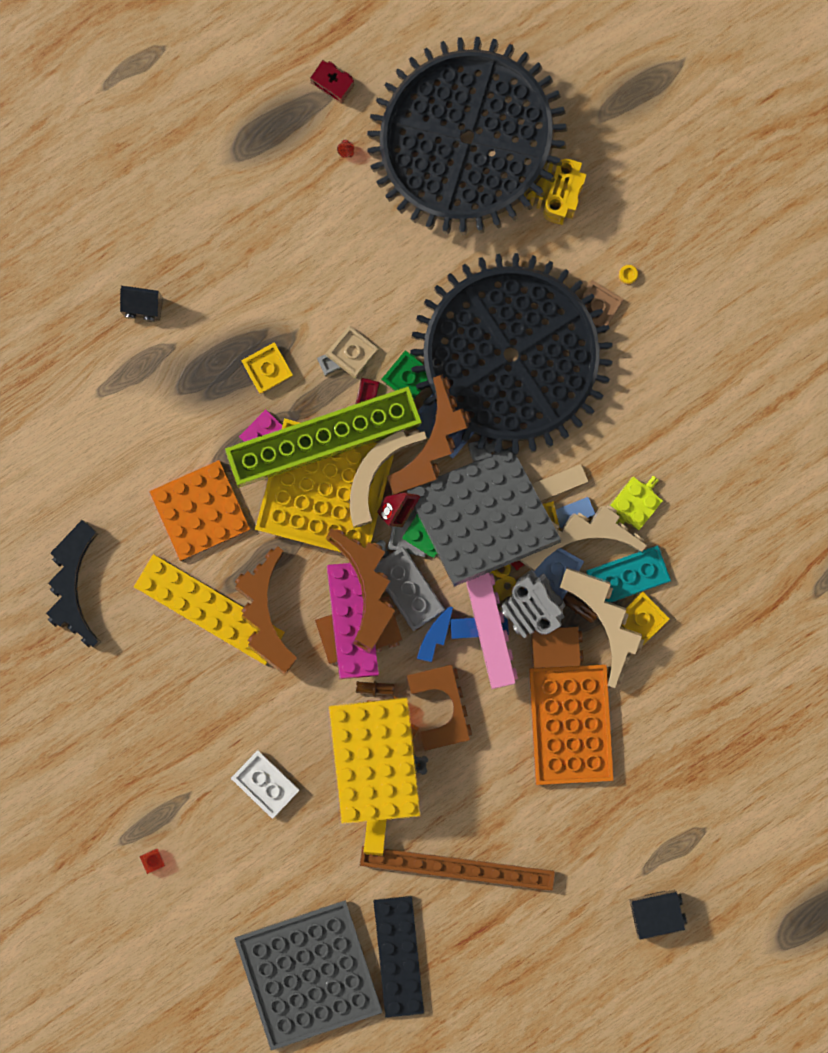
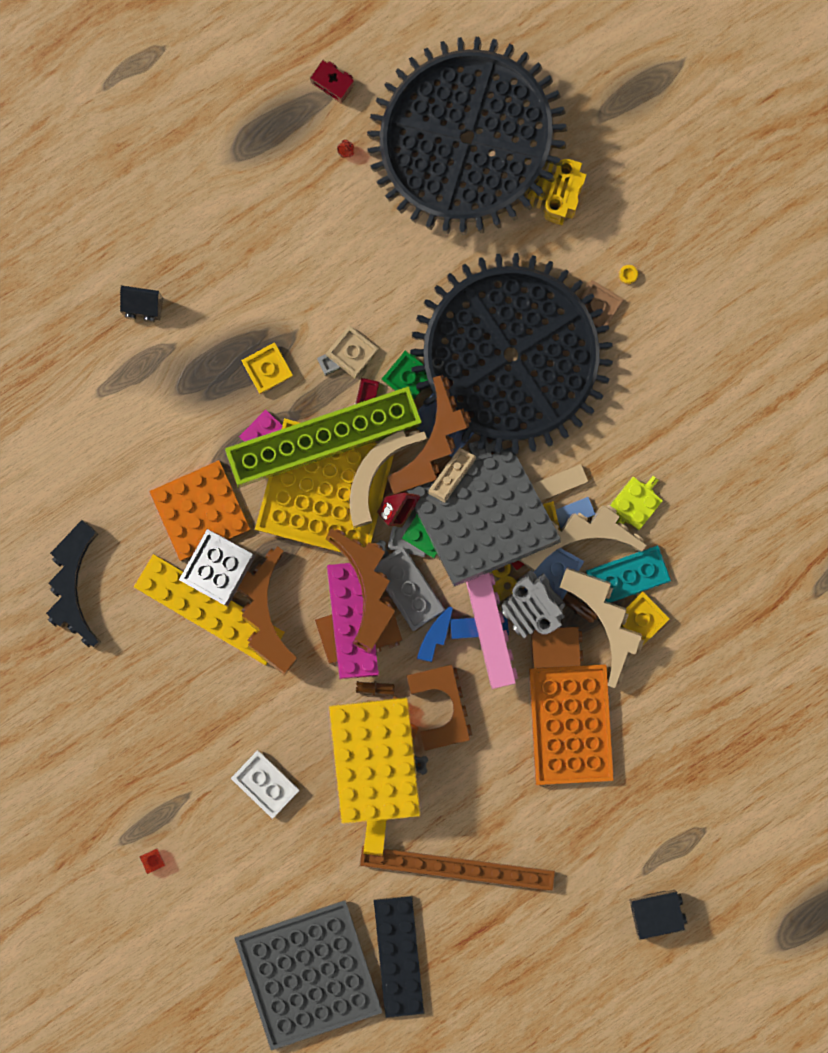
none -> plate [179,529,256,607]
none -> tan tile [428,448,476,503]

